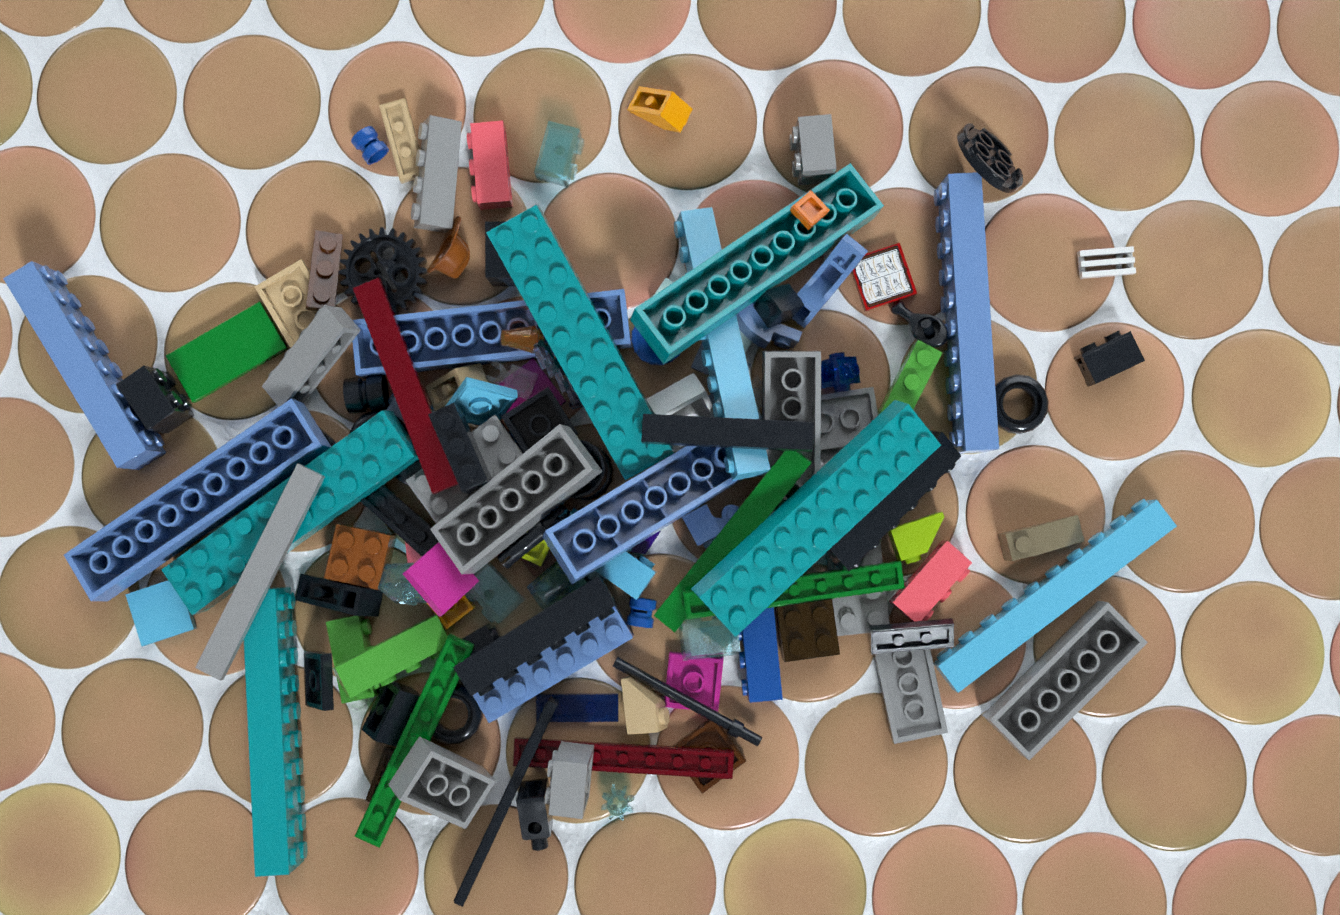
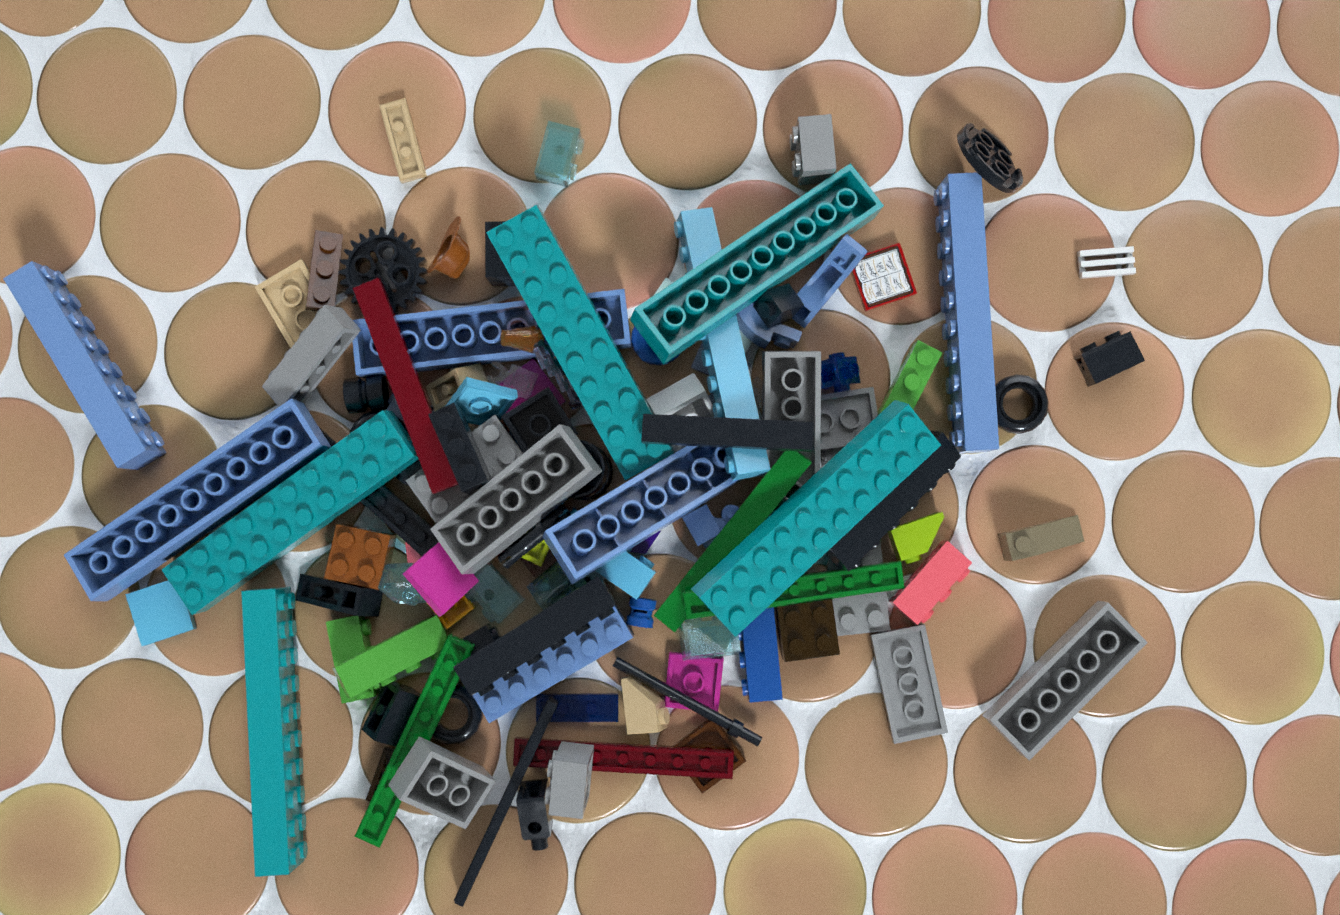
black brick [116,365,195,434] -> none
green tile [166,301,289,403] -> none
light grey tile [195,464,325,680] -> none
black tile [304,651,334,711] -> none
blue wheel [351,126,389,165] -> none
light grey brick [411,115,462,233] -> none
coral brick [467,120,513,210] -> none
clear light blue gear [601,785,635,821] -> none
light orange slope [627,86,693,133] -> none
orange tile [790,190,830,230] -> none
tile [869,618,954,654] -> none
black piece [891,301,948,348] -> none
medium azure brick [933,499,1177,693] -> none

